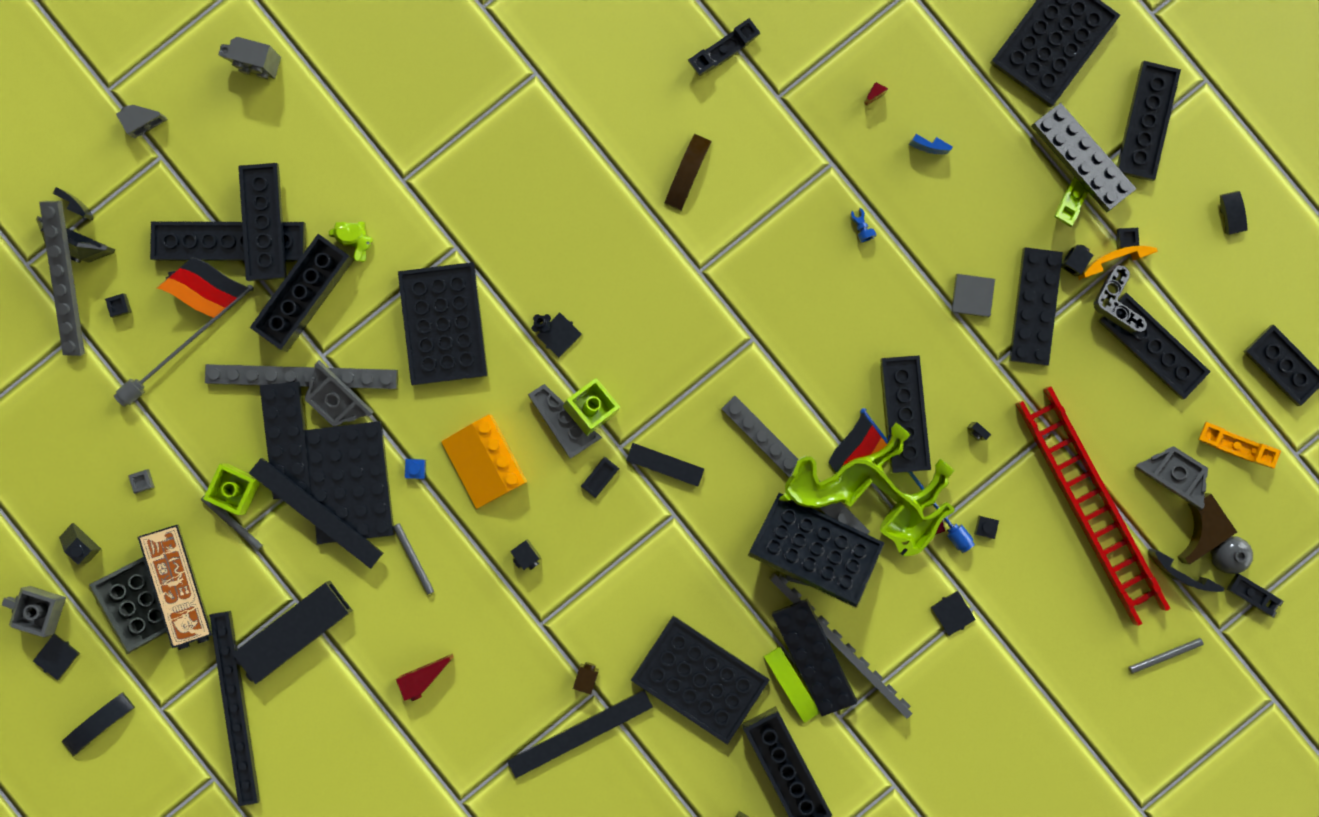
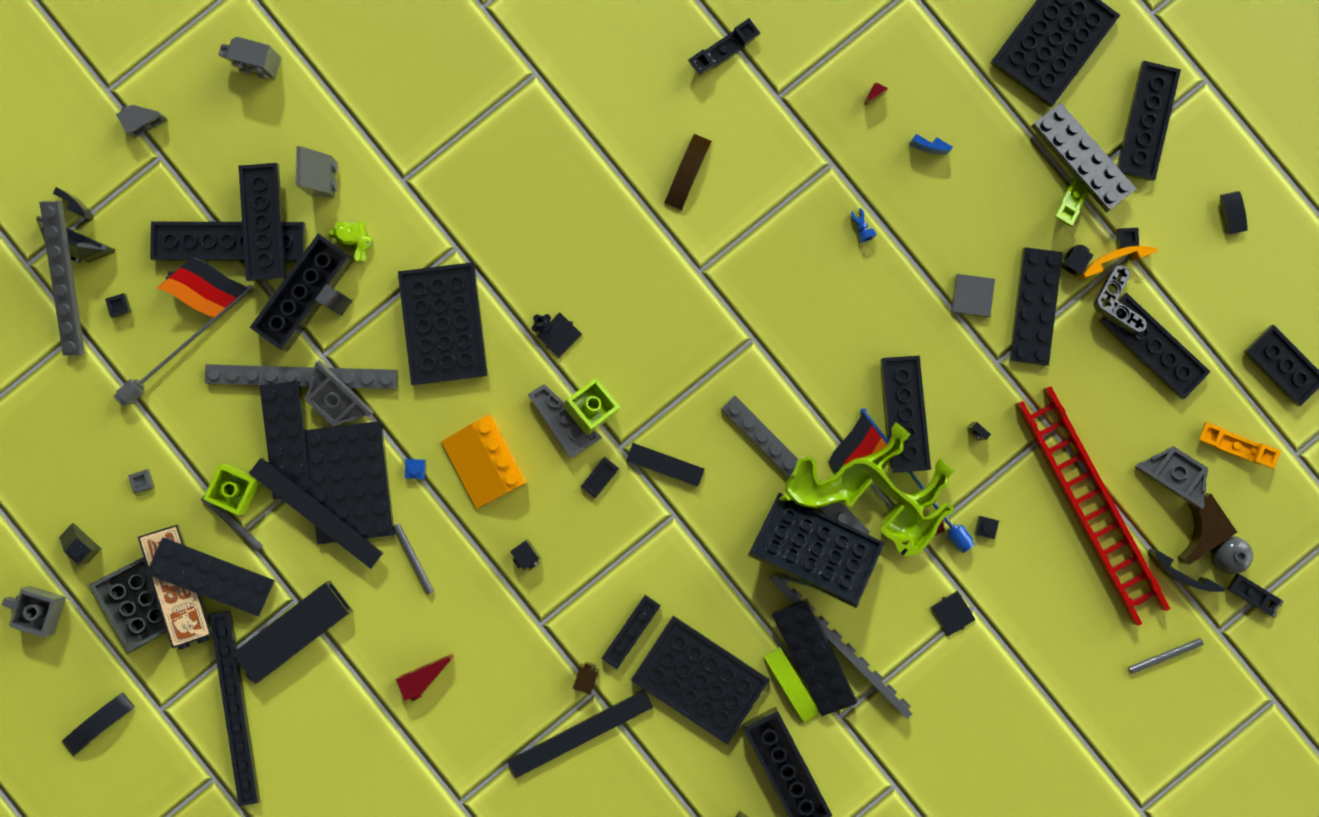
black piece [33,634,80,680] -> none
none -> black plate [146,537,275,617]
none -> dark grey slope [296,146,338,197]
none -> black slope [313,282,353,316]
none -> black plate [601,594,661,669]

